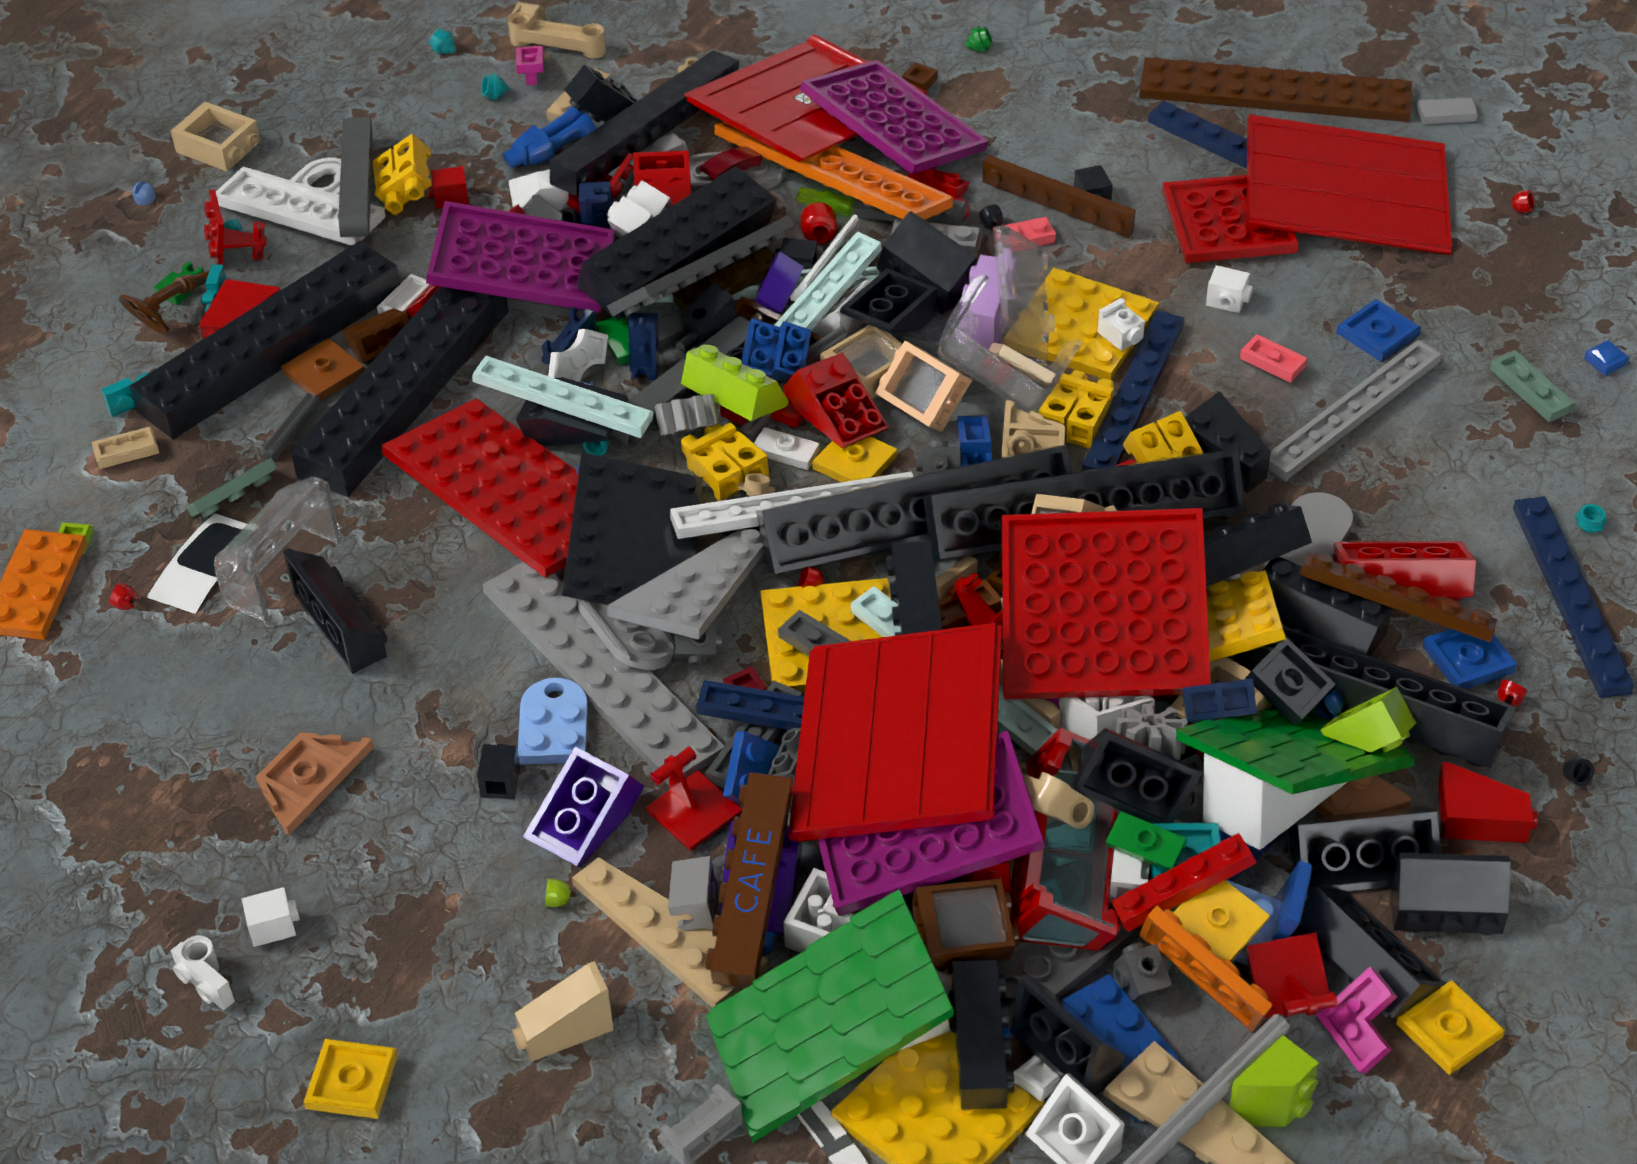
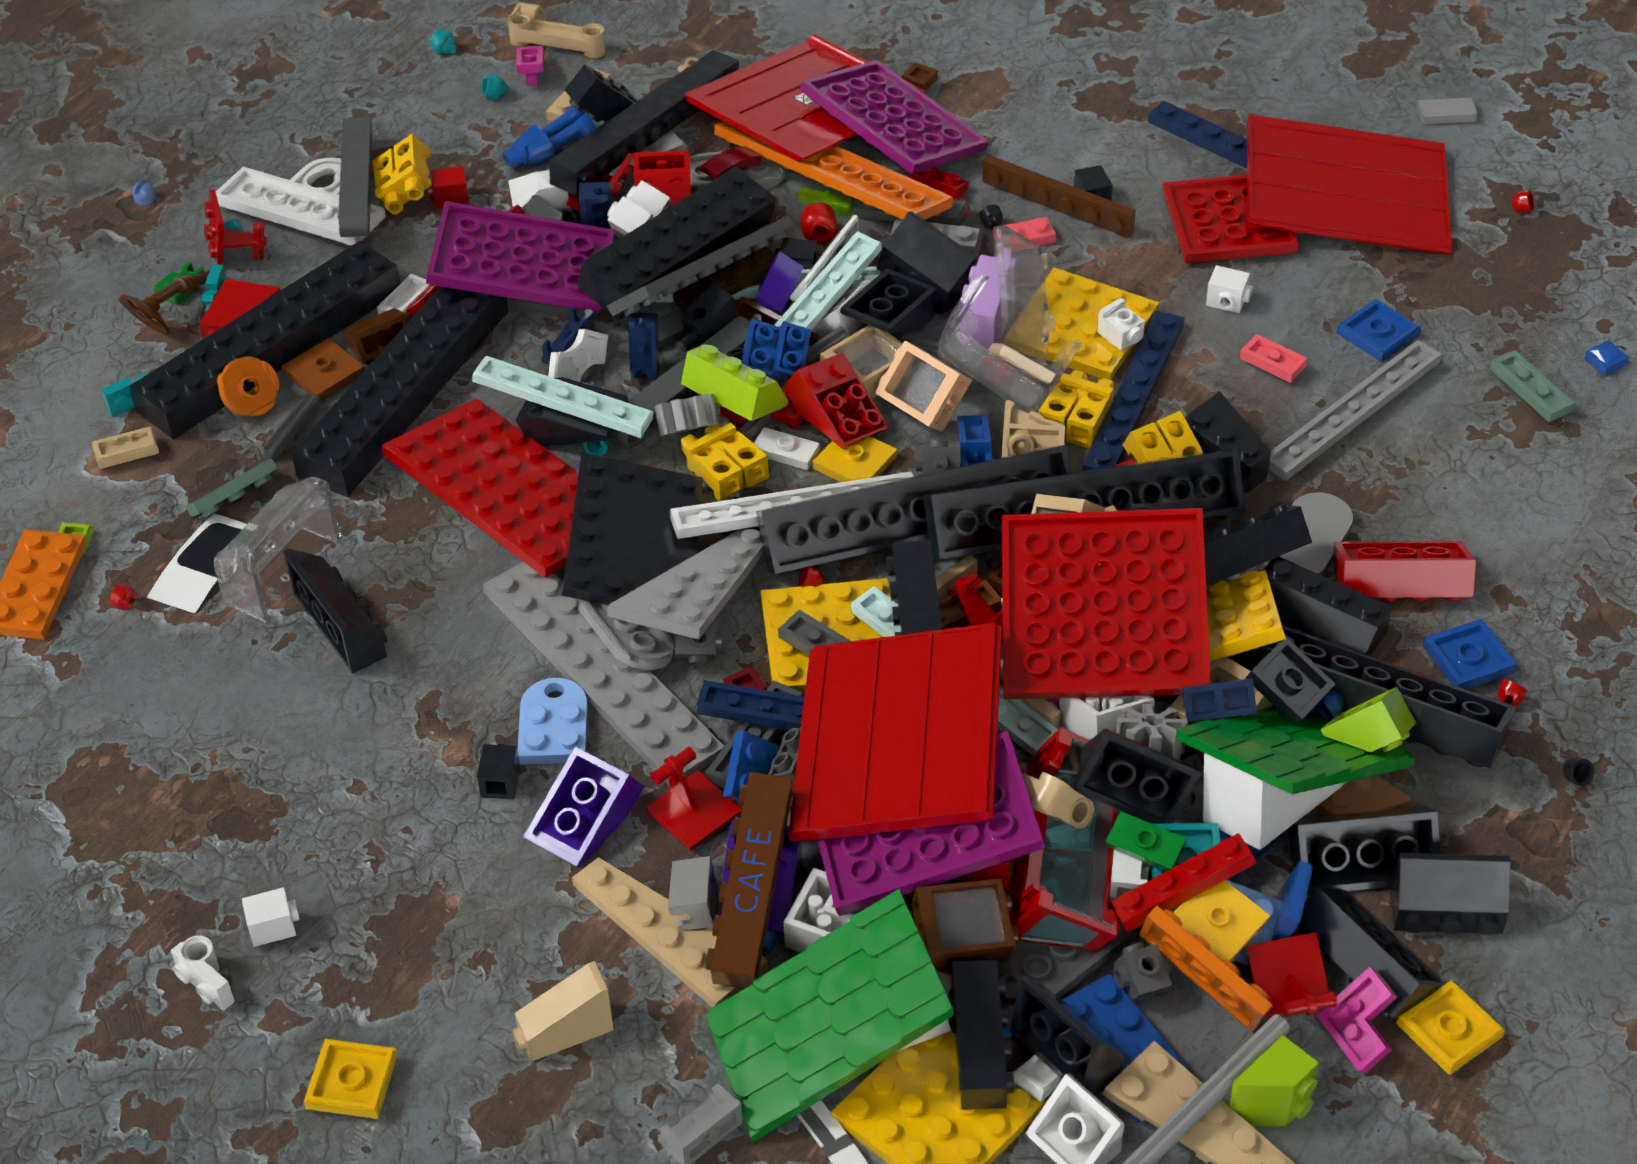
tan window [171,102,261,171] -> none
nougat wing [256,732,374,836] -> none
lime hinge [545,878,571,908] -> none
green tile [595,317,629,366] -> none
tan plate [738,473,775,496] -> none
green plate [965,26,993,53] -> none
reddish brown plate [1139,57,1412,122] -> none
reddish brown plate [1299,553,1497,642] -> none
red slope [1437,762,1538,843] -> none
dark blue plate [1513,496,1634,698] -> none
teal plate [1575,504,1607,533] -> none
none -> orange plate [217,356,280,417]

